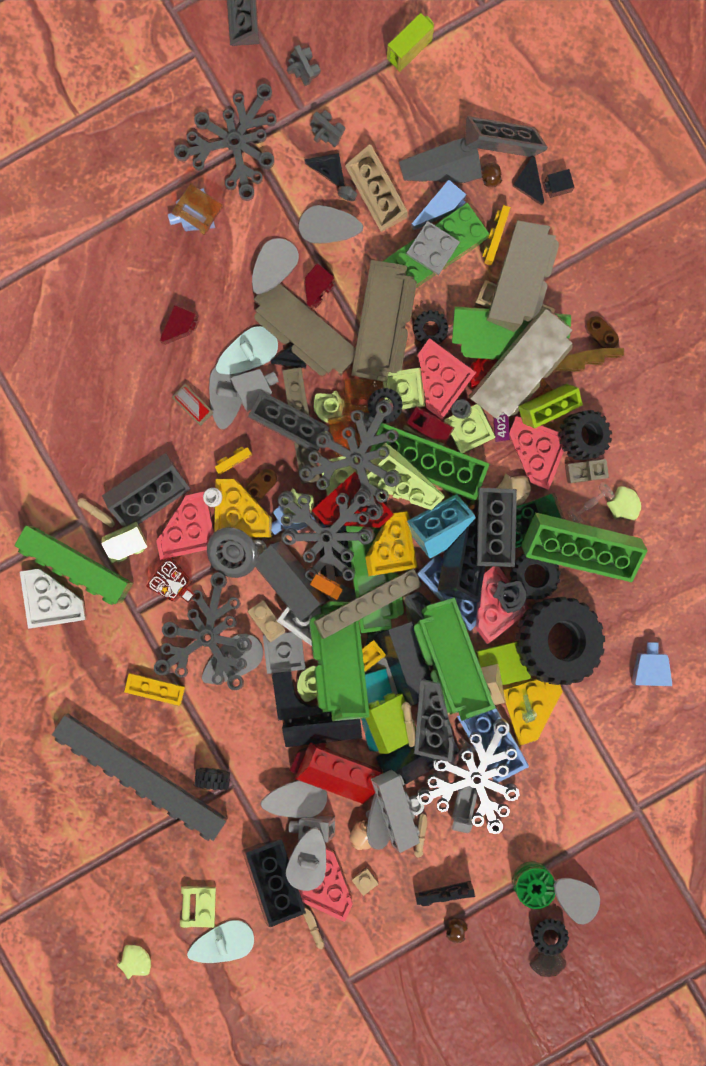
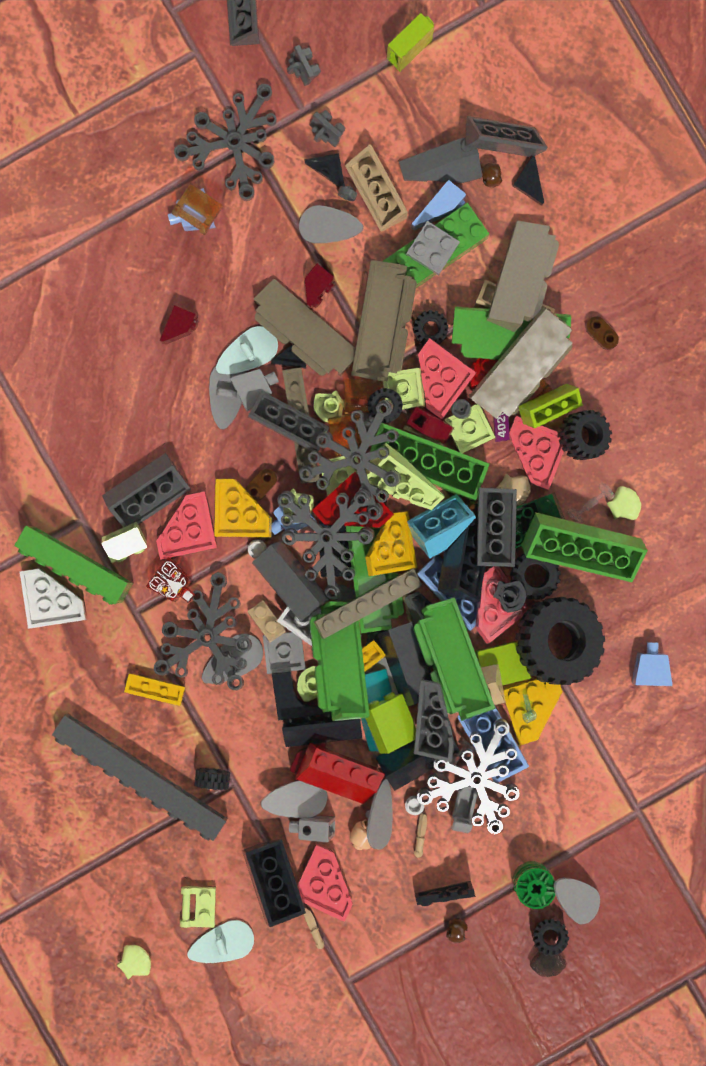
tan piece [77,498,115,527] -> none
slope [172,384,214,426] -> none
white plate [203,488,222,507] -> none
dark grey wheel [207,527,258,578] -> none
yellow plate [215,447,252,475] -> none
light grey shield [252,238,299,294] -> none
light grey shield [286,827,326,891] -> none
orange piece [310,574,343,600] -> none
tan plate [352,868,379,896] -> none
light grey brick [371,770,420,853] -> none
tan piece [402,702,416,747] -> none
yellow plate [482,205,511,266] -> none
black brick [543,169,574,198] -> none
pearl gold slope [553,348,624,372] -> none
dark tan slope [565,459,609,484] -> none

